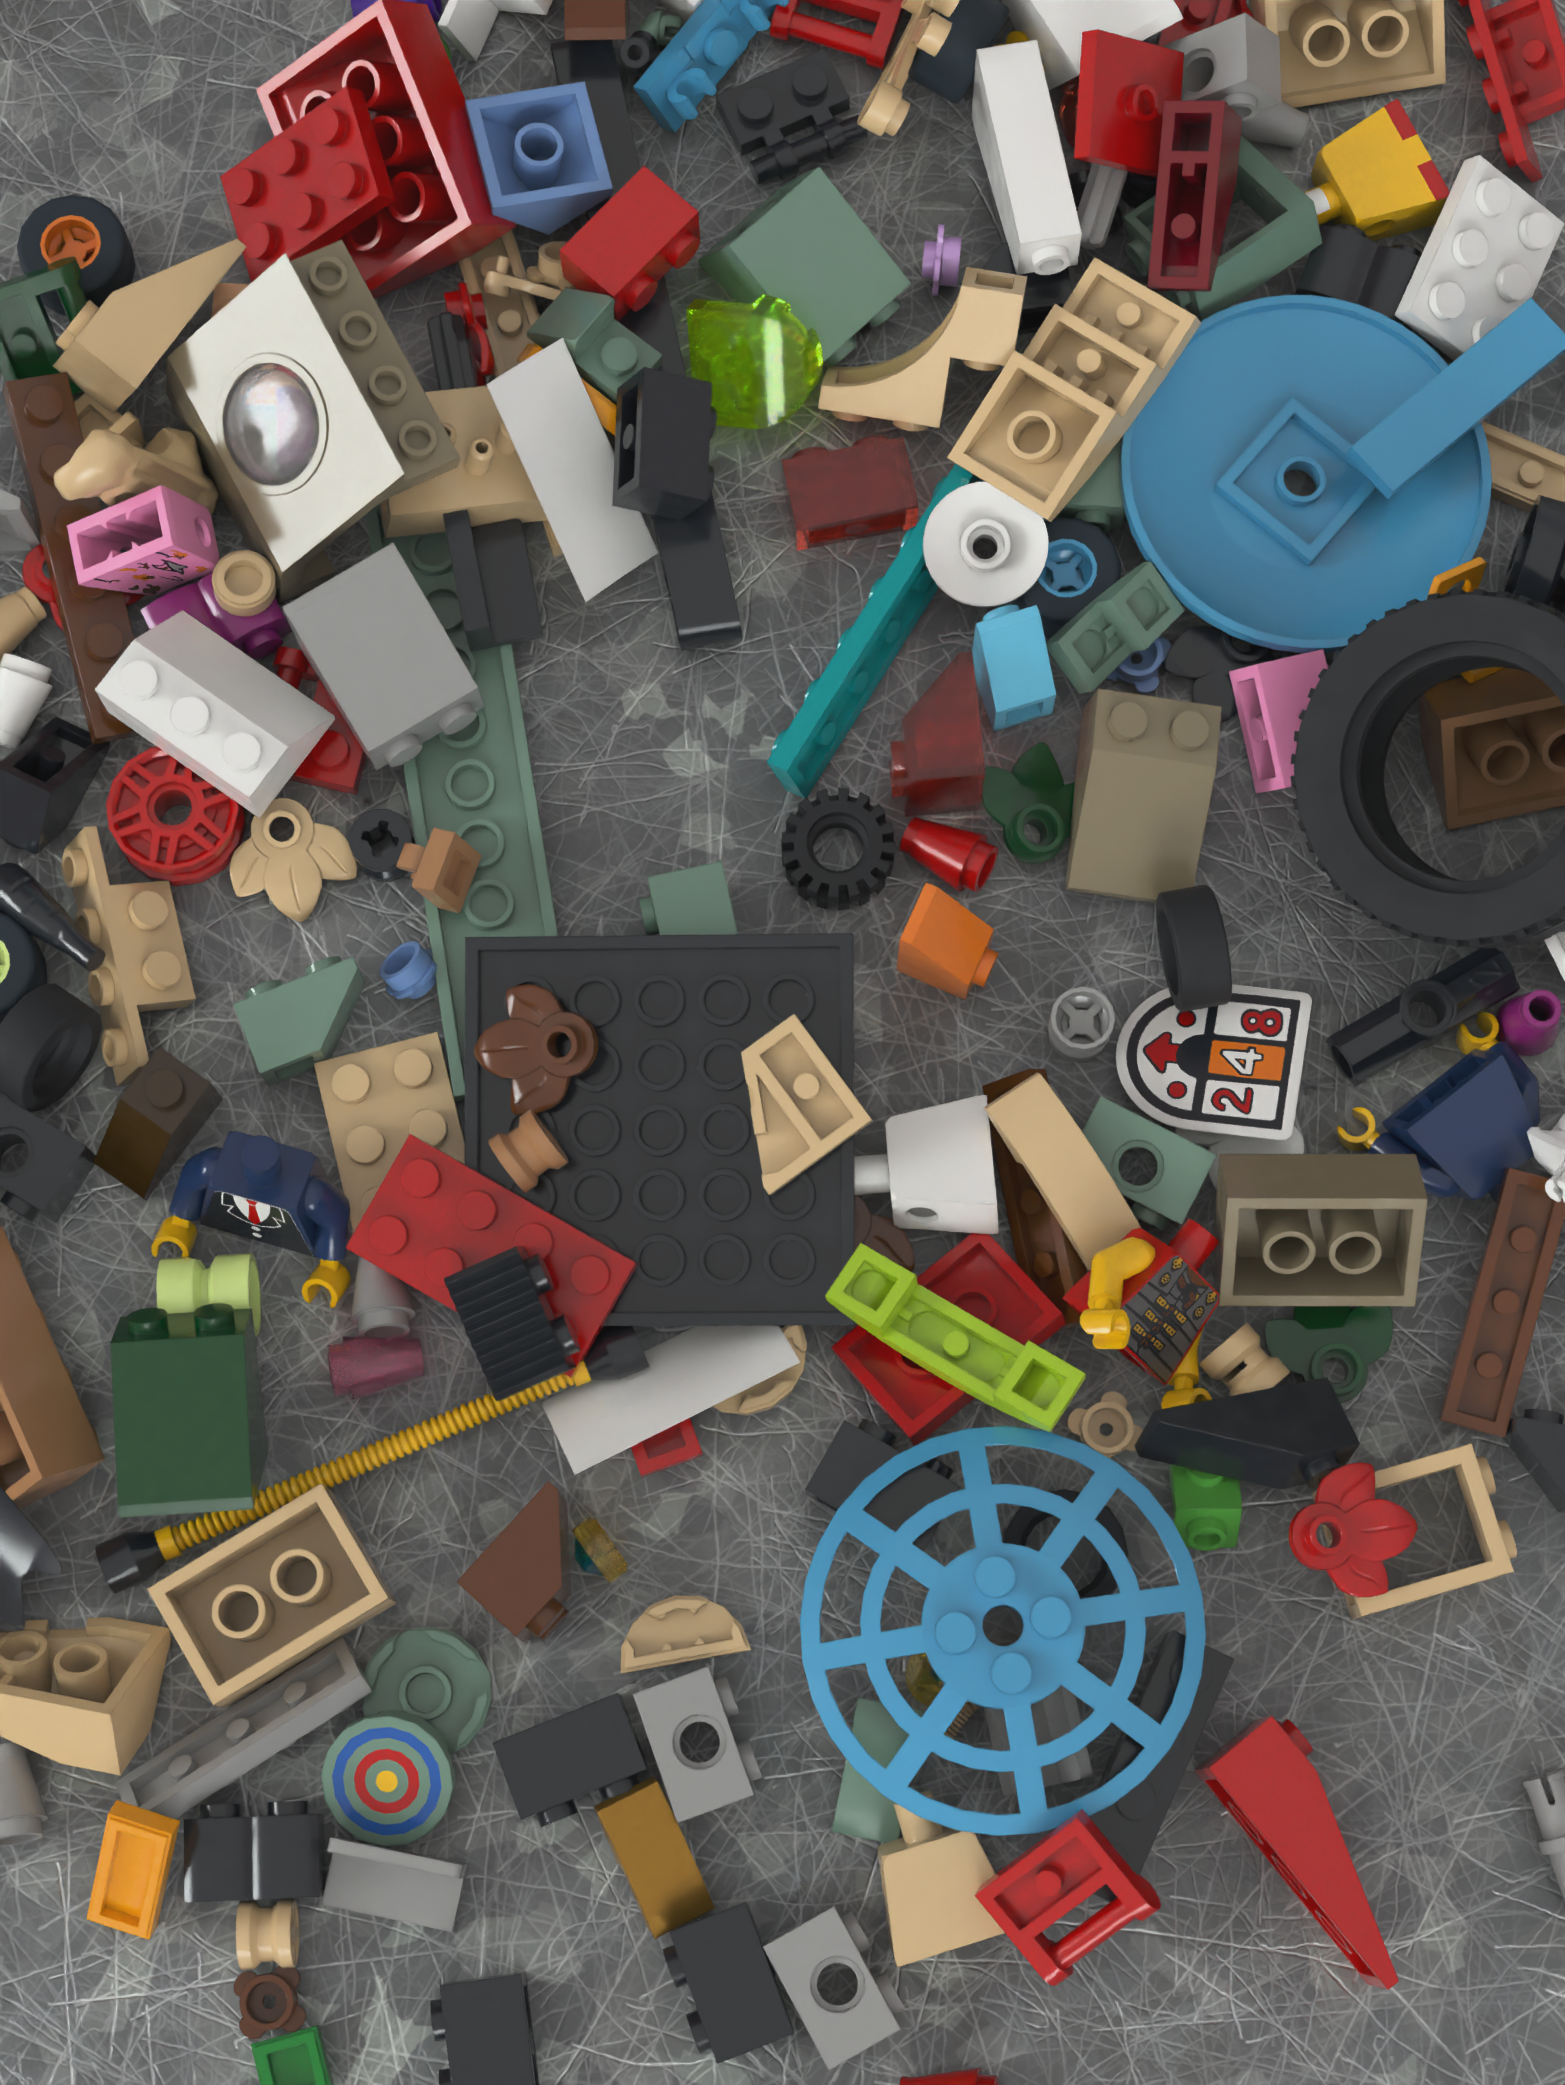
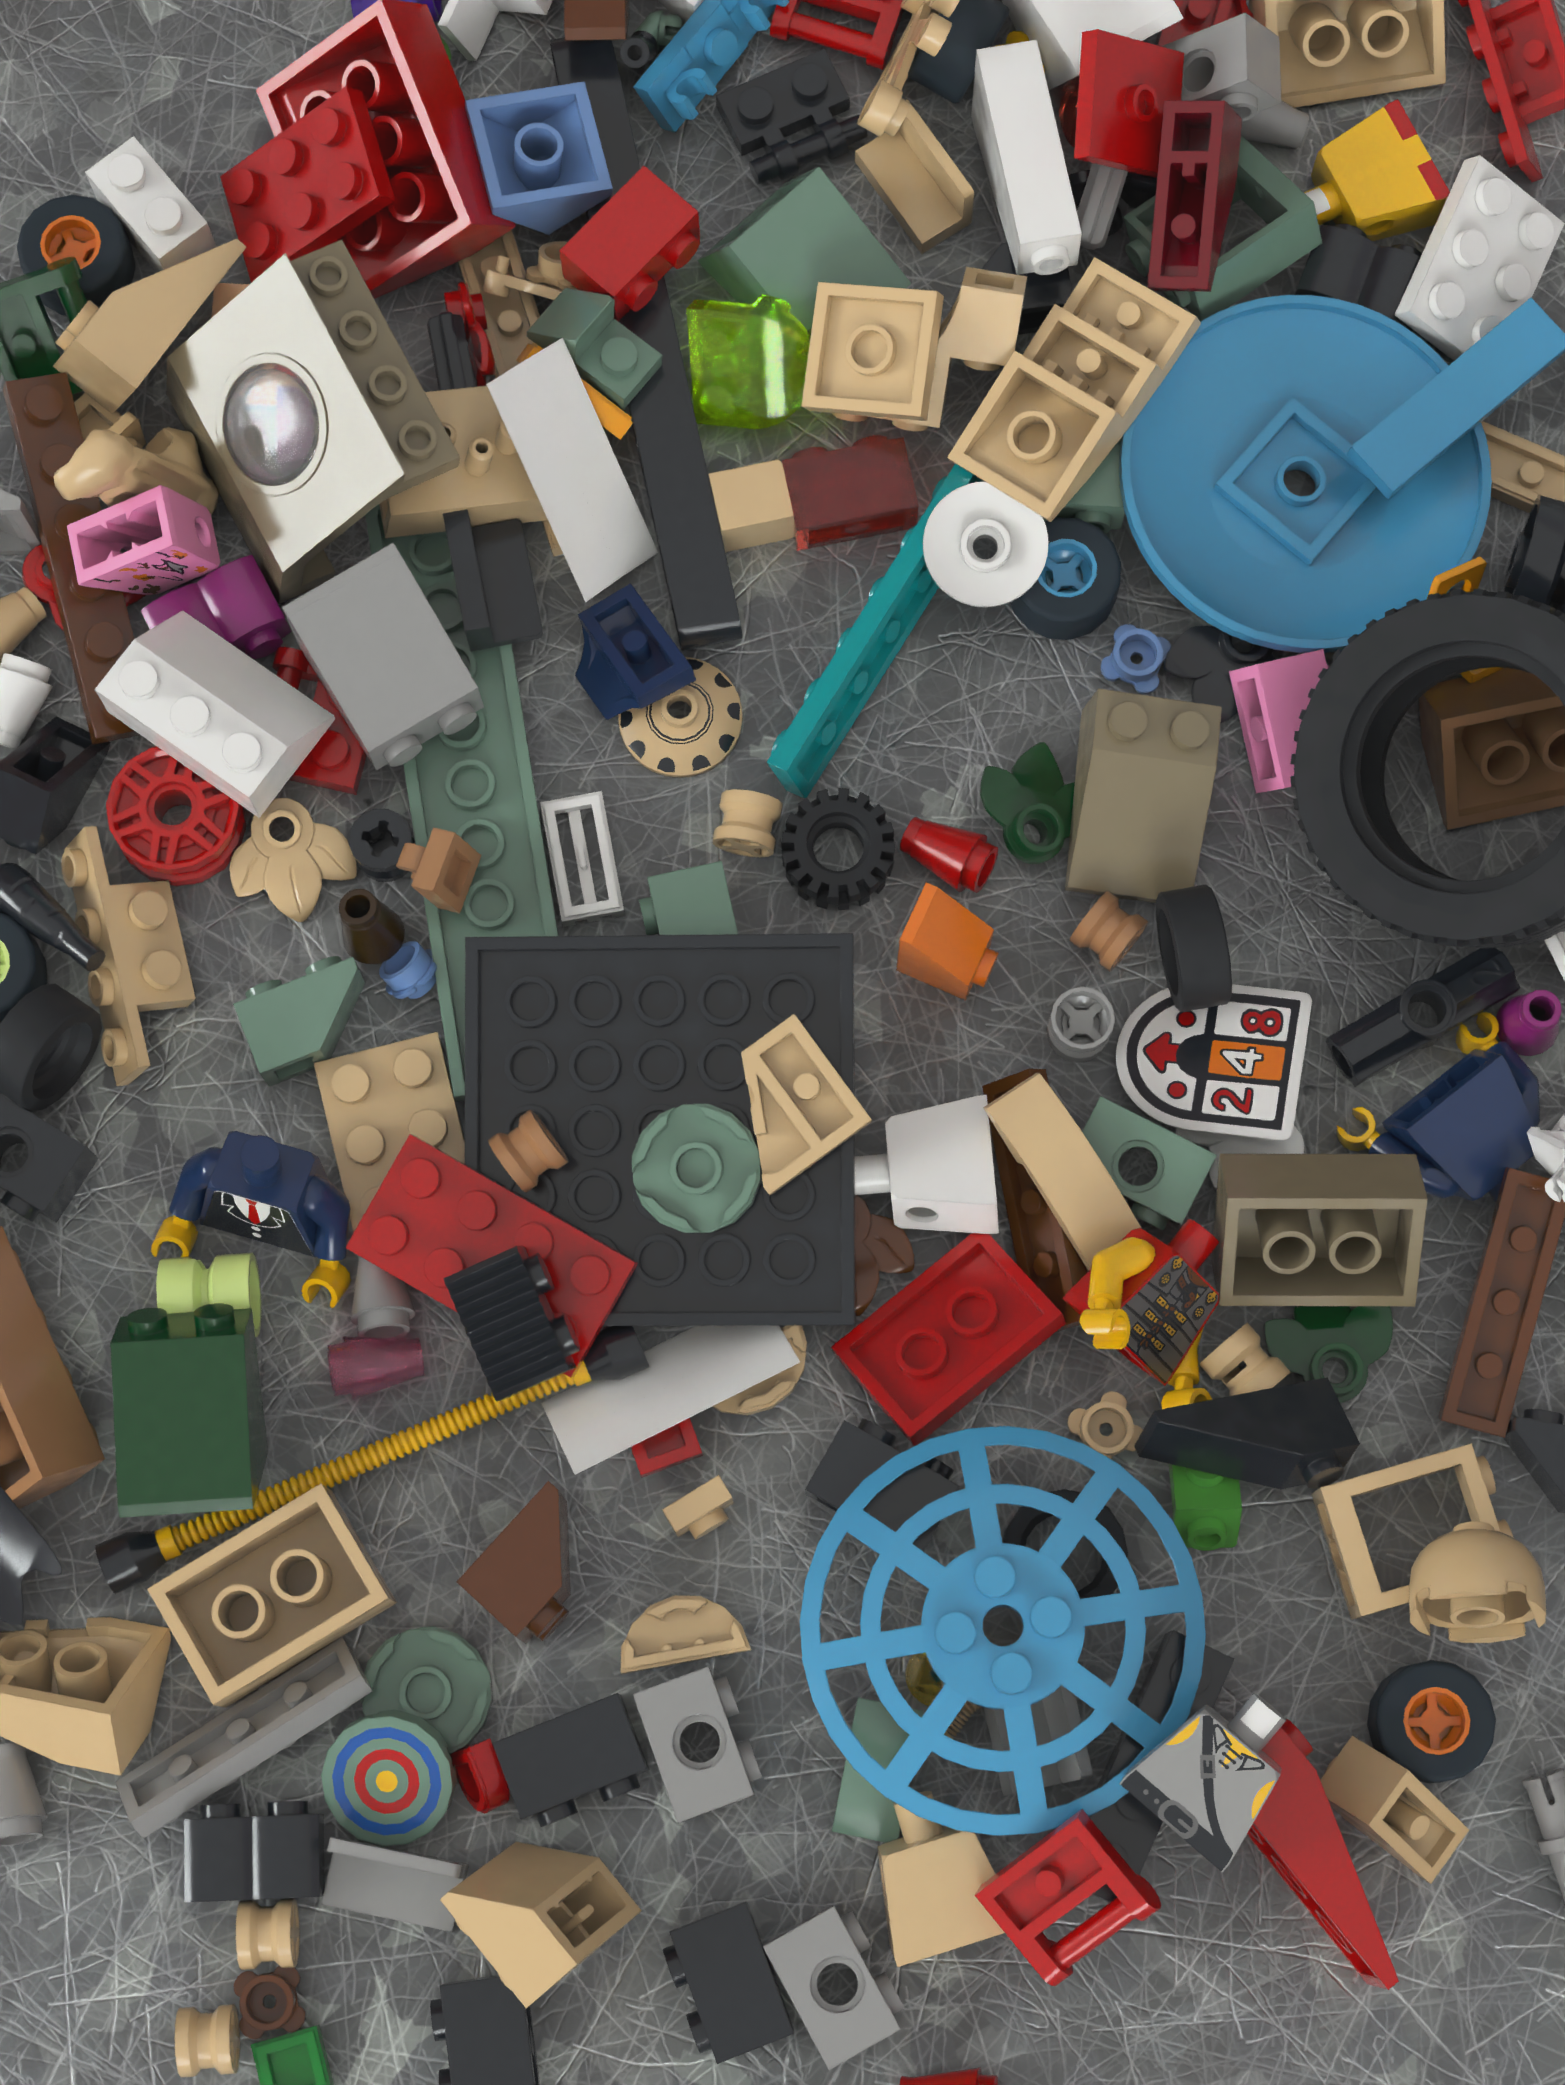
light orange tile [86,1800,180,1940] -> none
dark brown slope [93,1047,223,1200] -> none
tan tile [212,550,276,617] -> none
reddish brown plate [473,985,598,1115] -> none
clear yellow tile [571,1517,629,1584] -> none
pearl gold slope [594,1776,715,1939] -> none
black brick [612,367,717,520] -> none
lime slope [825,1243,1086,1432] -> none
clear red slope [888,652,985,817] -> none
lavender plate [921,224,962,296] -> none
medium azure slope [970,605,1056,732] -> none
sand green slope [1046,561,1185,694] -> none
red plate [1289,1462,1418,1598] -> none
none -> white brick [85,136,216,272]
none -> tan wheel [175,2004,240,2077]
none -> dark brown cone [339,889,405,964]
none -> tan slope [440,1842,642,2008]
none -> red tile [450,1738,510,1814]
none -> white tile [540,791,625,927]
none -> dark blue slope [575,583,696,720]
none -> tan dish [618,657,742,778]
none -> sand green tile [632,1104,762,1233]
none -> tan plate [662,1475,734,1539]
none -> tan panel [708,460,795,552]
none -> tan wheel [713,789,783,858]
none -> tan plate [801,282,944,421]
none -> tan panel [855,99,974,254]
none -> medium nougat wheel [1069,891,1149,972]
none -> torso [1119,1693,1286,1873]
none -> tan slope [1320,1736,1469,1884]
none -> black wheel [1367,1660,1496,1783]
none -> tan cylinder [1409,1521,1546,1643]

